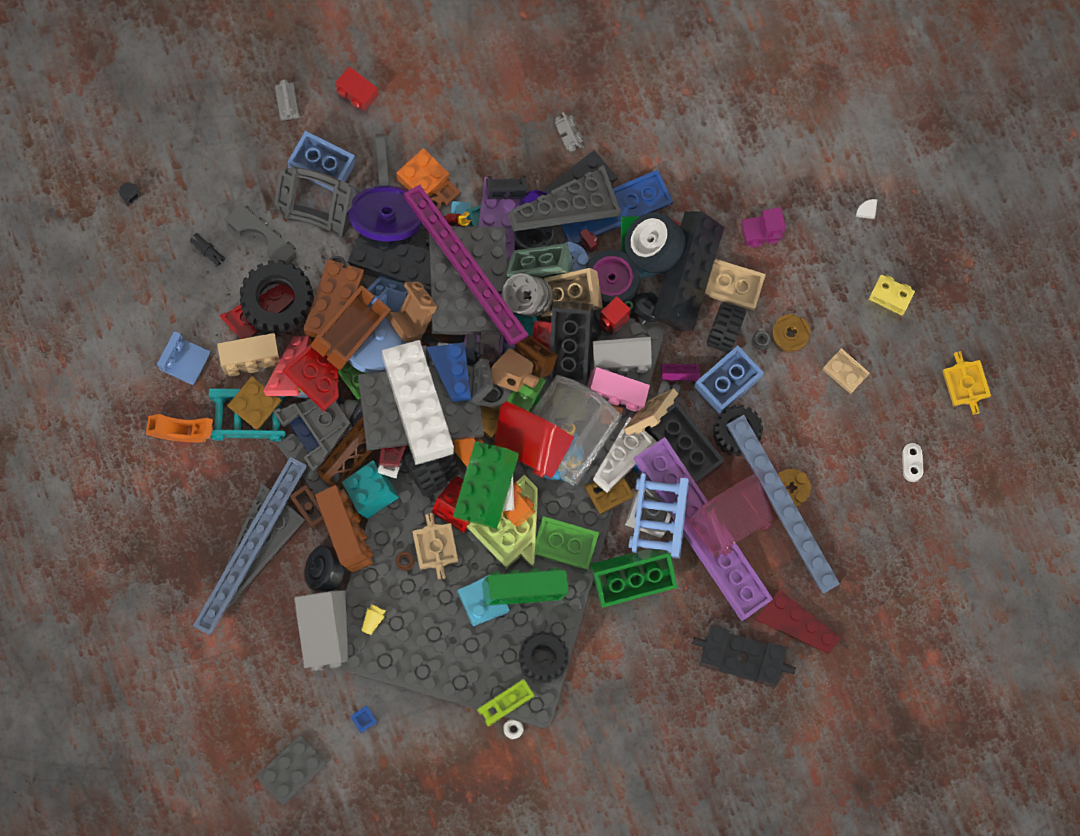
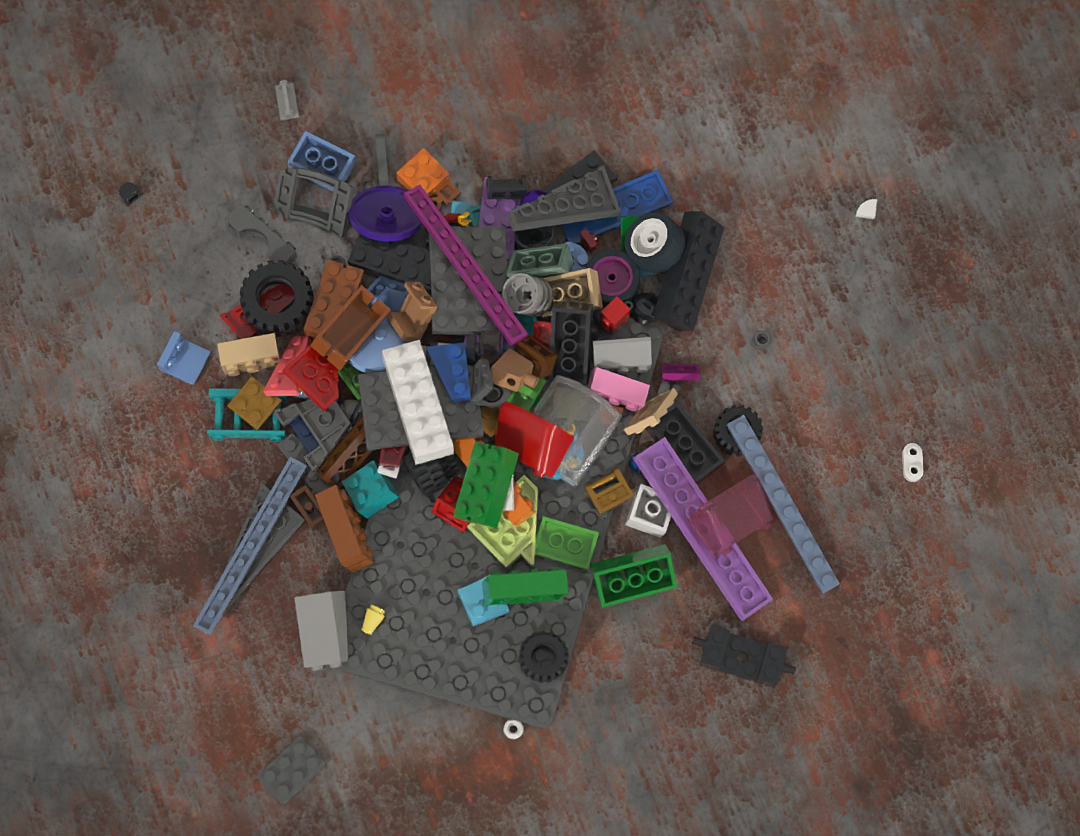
orange arch [146,414,213,443] -> none
black pin [190,233,225,266] -> none
black wheel [304,545,345,593] -> none
red brick [335,66,379,111] -> none
blue plate [350,706,378,733] -> none
reddish brown plate [395,551,415,571] -> none
tan plate [413,513,458,580] -> none
lime plate [478,679,535,727] -> none
light grey hinge [555,112,584,152] -> none
white wing [593,417,657,493] -> none
light blue fence [629,473,689,558] -> none
medium blue brick [694,345,764,414] -> none
tan plate [704,259,766,311] -> none
black tyre [707,301,746,353] -> none
magenta brick [740,207,786,248] -> none
dark red wing [755,590,841,654] -> none
pearl gold plate [772,314,810,353] -> none
pearl gold plate [778,469,811,507] -> none
tan plate [822,348,870,394] -> none
light yellow brick [869,275,915,316] -> none
yellow plate [942,351,991,415] -> none

